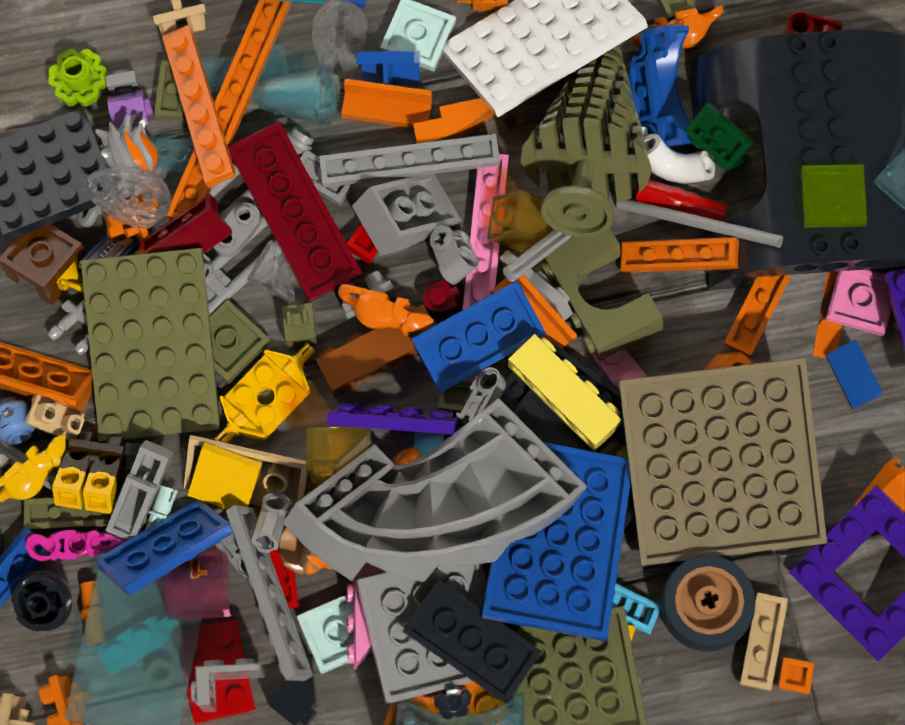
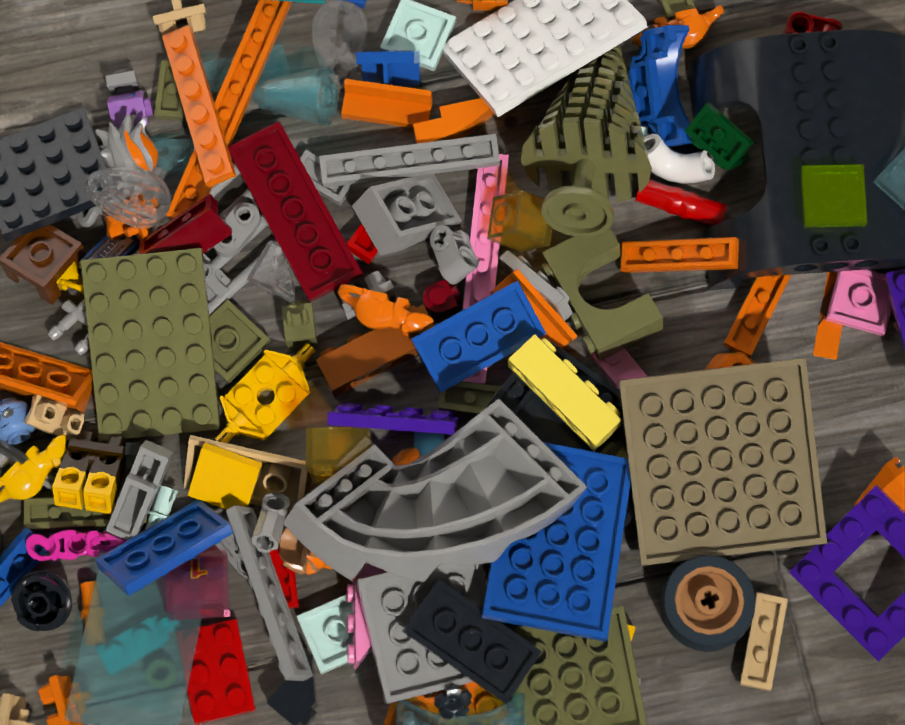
lime plant [48,49,109,107] -> none
light grey bracket [191,659,265,712] -> none
light grey plate [287,127,315,156] -> none
light grey piece [456,367,506,425] -> none
light grey axle [503,230,572,282] -> none
medium azure slope [612,584,661,634] -> none
light grey piece [616,199,783,248] -> none
orange plate [777,657,815,695] -> none
blue slope [826,339,883,410] -> none

